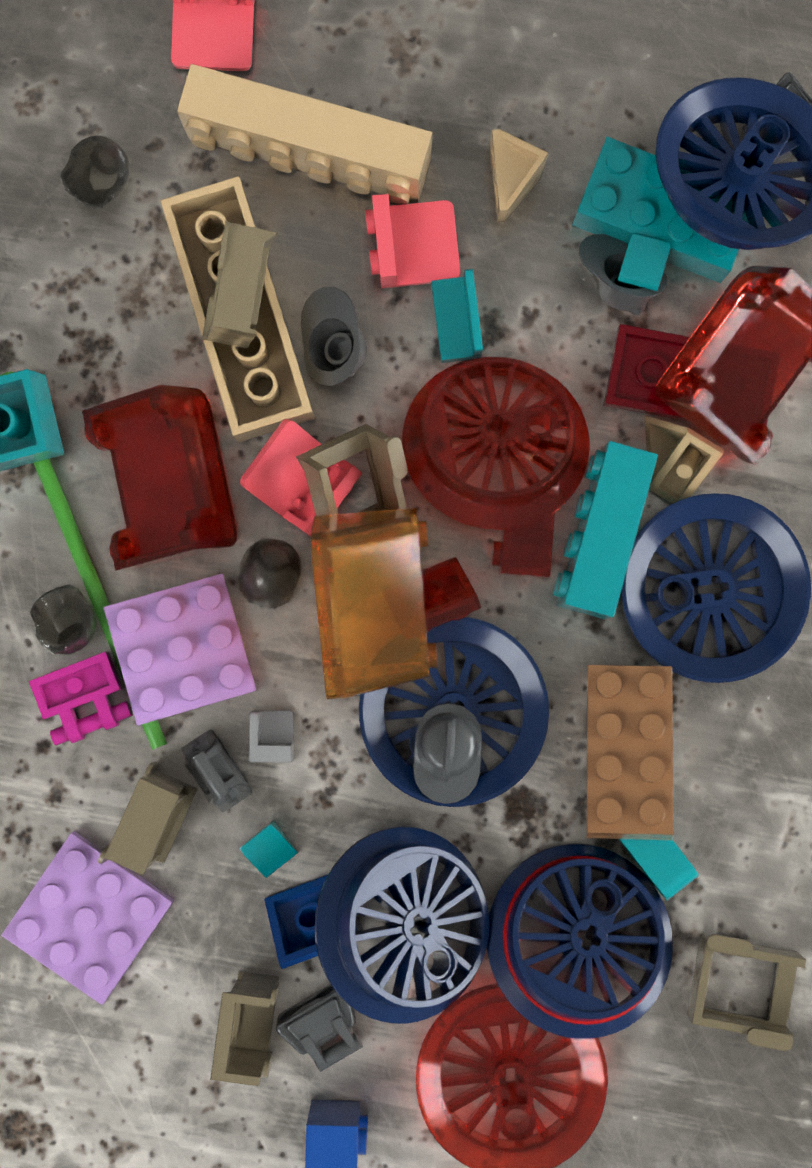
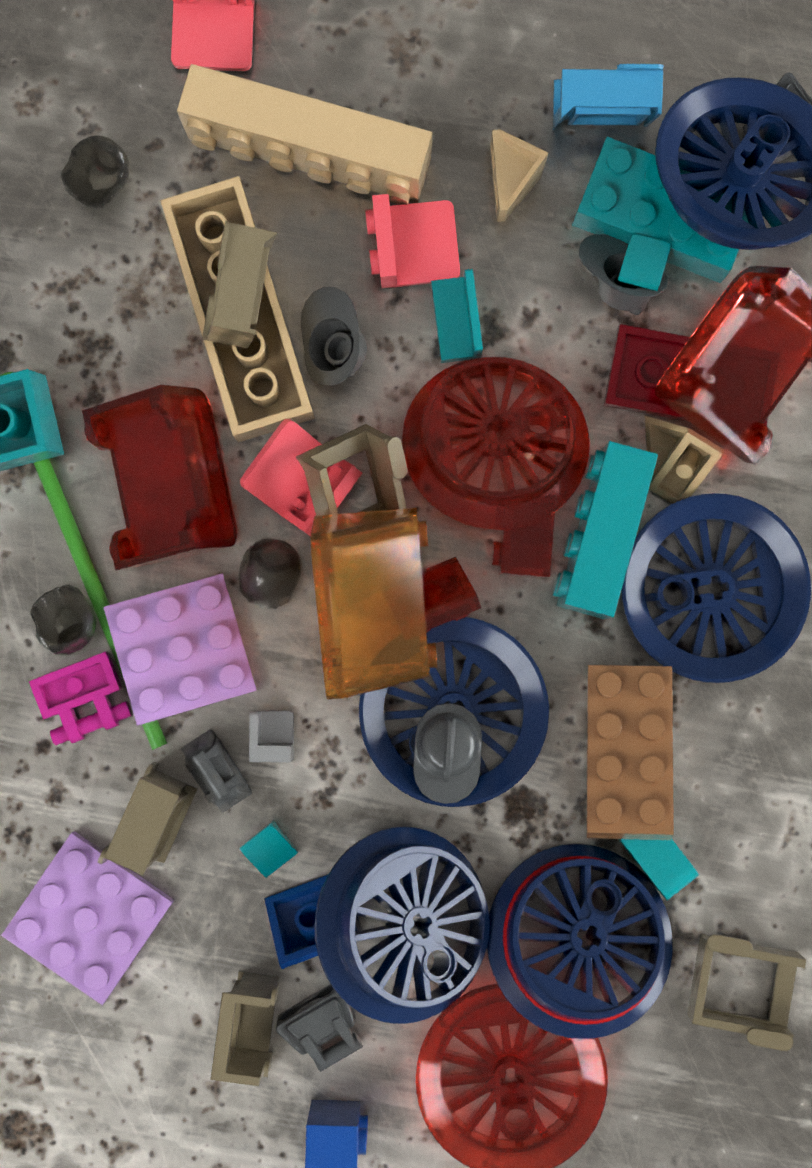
none -> dark azure piece [553,64,664,130]

